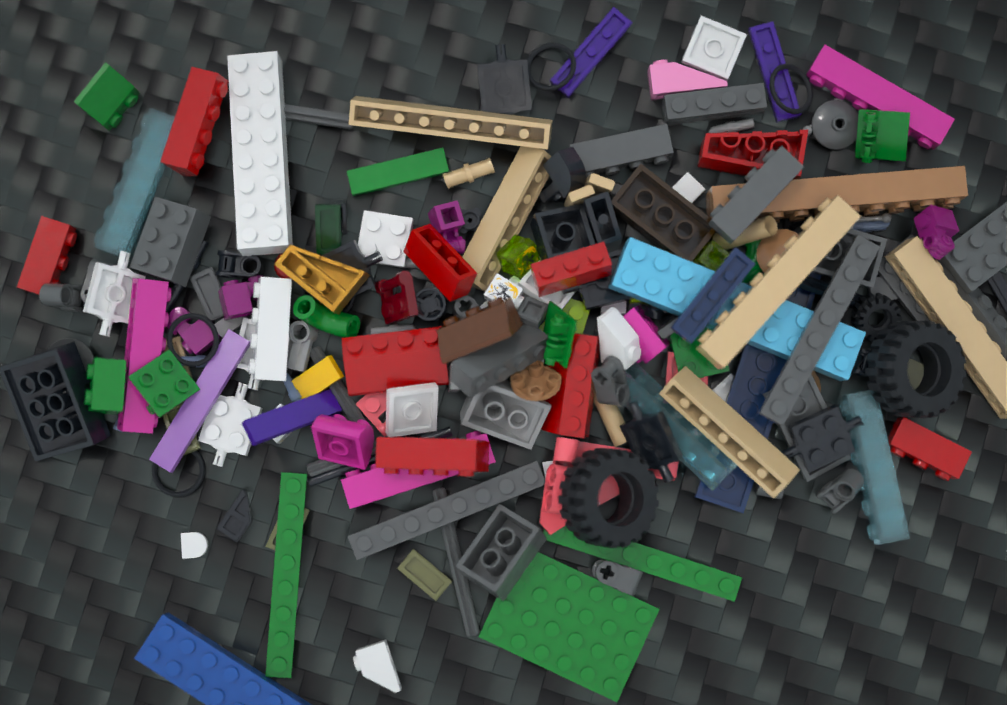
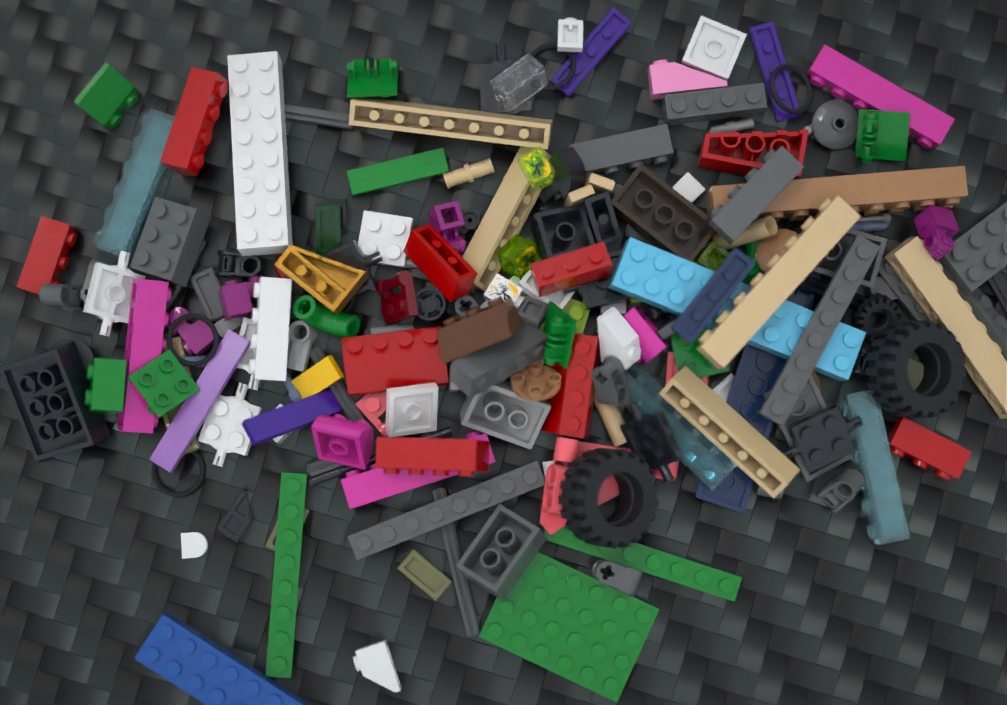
none -> green hinge [347,58,398,99]
none -> clear hinge [490,53,548,112]
none -> clear neon green brick [518,146,556,189]
none -> white bracket [557,18,583,52]

